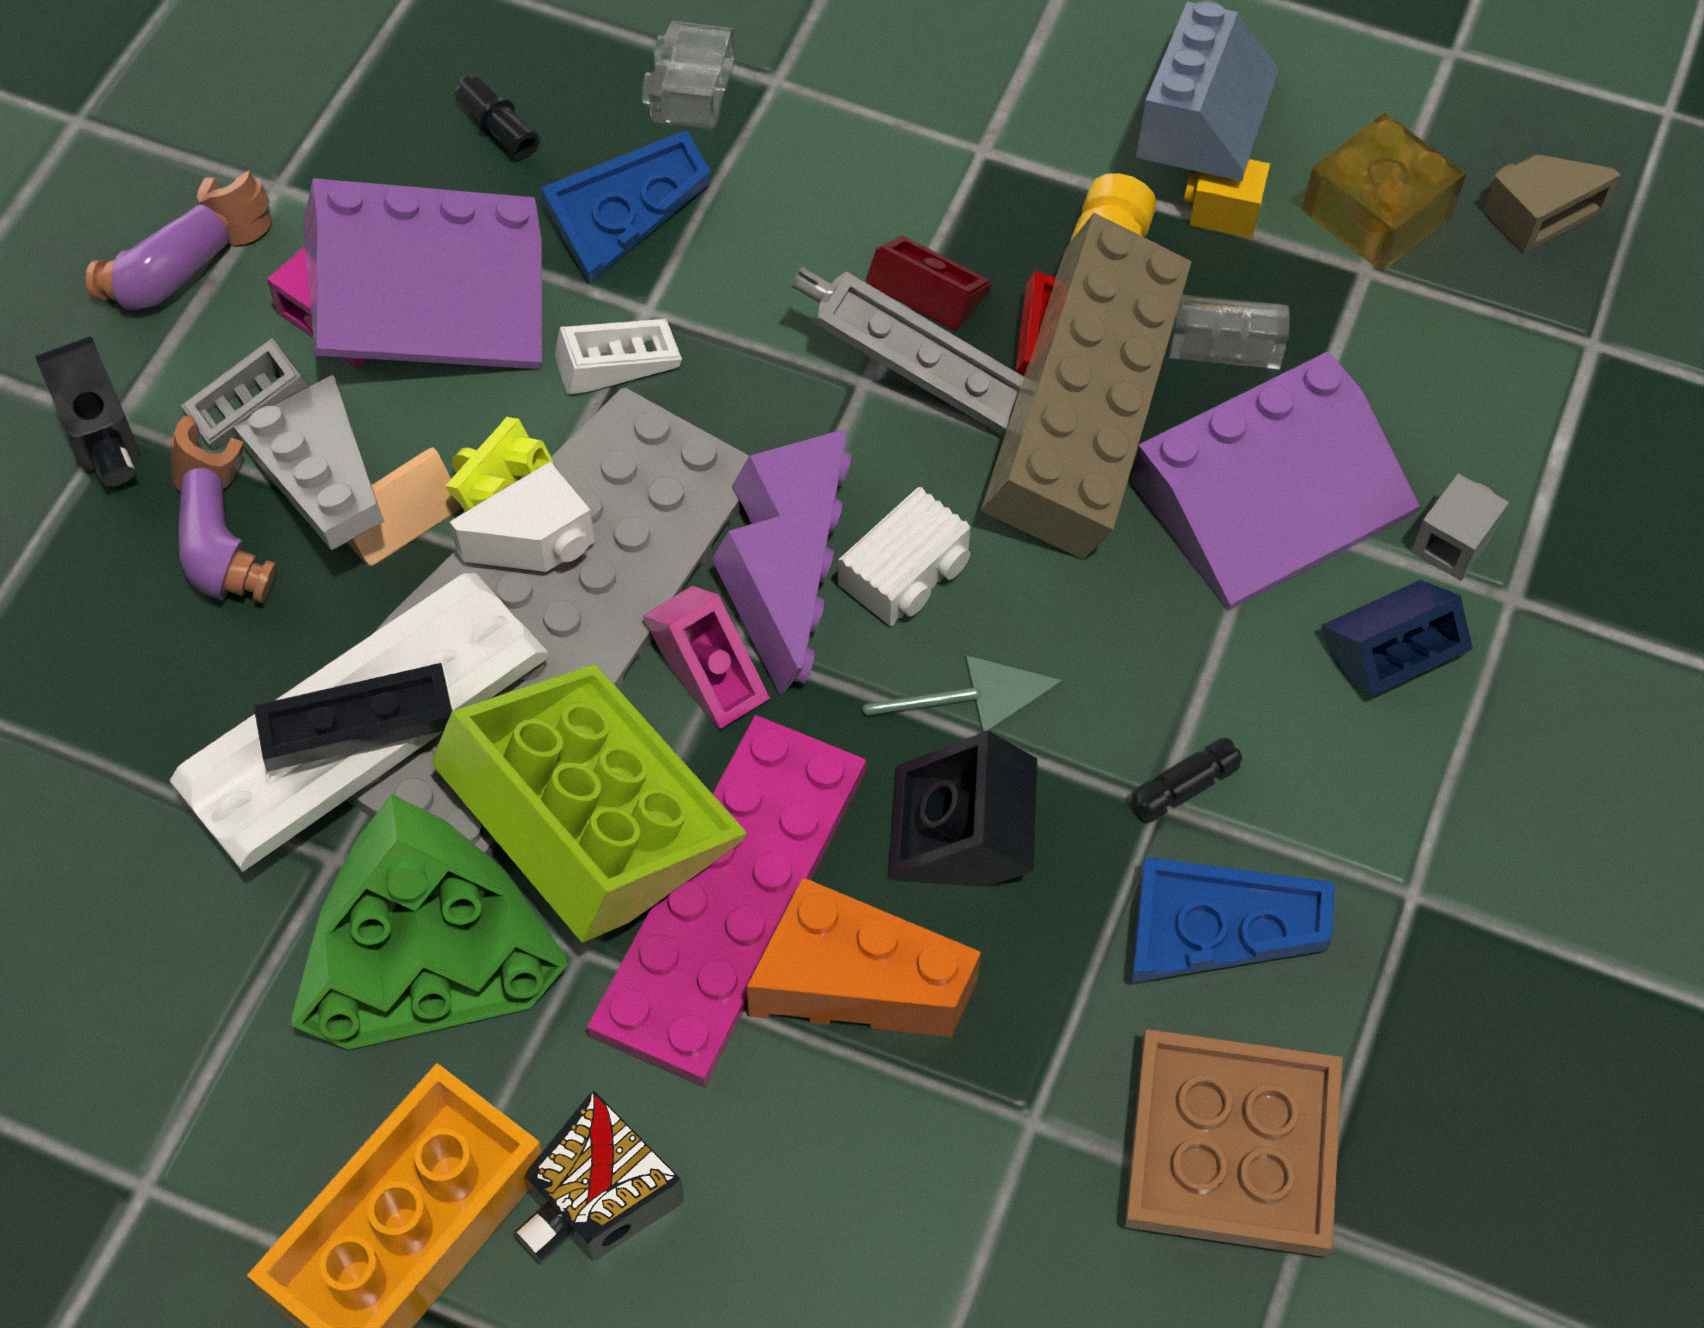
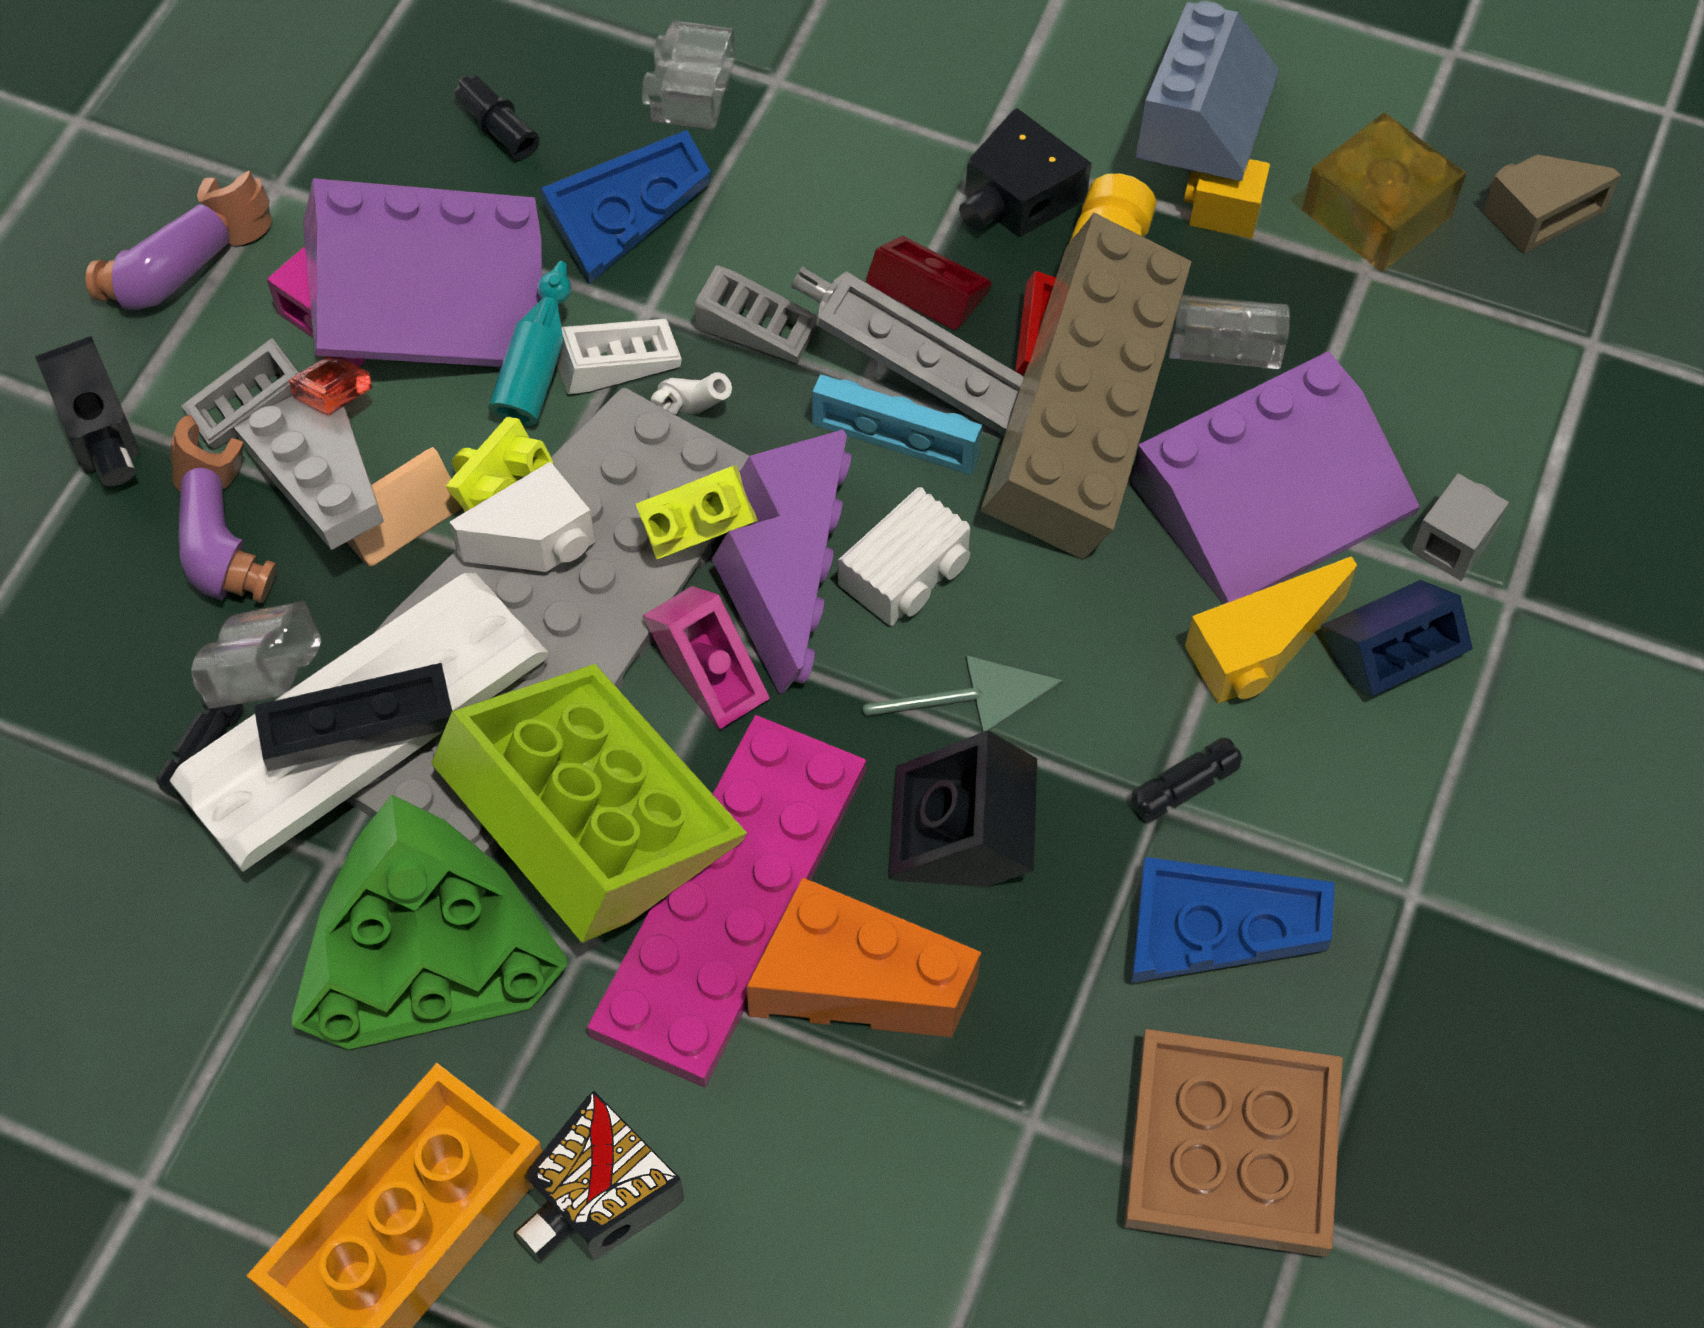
none -> black axle [156,687,244,799]
none -> clear brick [191,601,321,709]
none -> clear red tile [288,356,373,415]
none -> teal wheel [488,261,571,426]
none -> neon yellow hips [636,465,758,559]
none -> white arm [651,372,732,415]
none -> light grey slope [695,265,818,364]
none -> medium azure plate [812,374,982,475]
none -> black torso [959,108,1092,235]
none -> yellow slope [1185,556,1357,704]

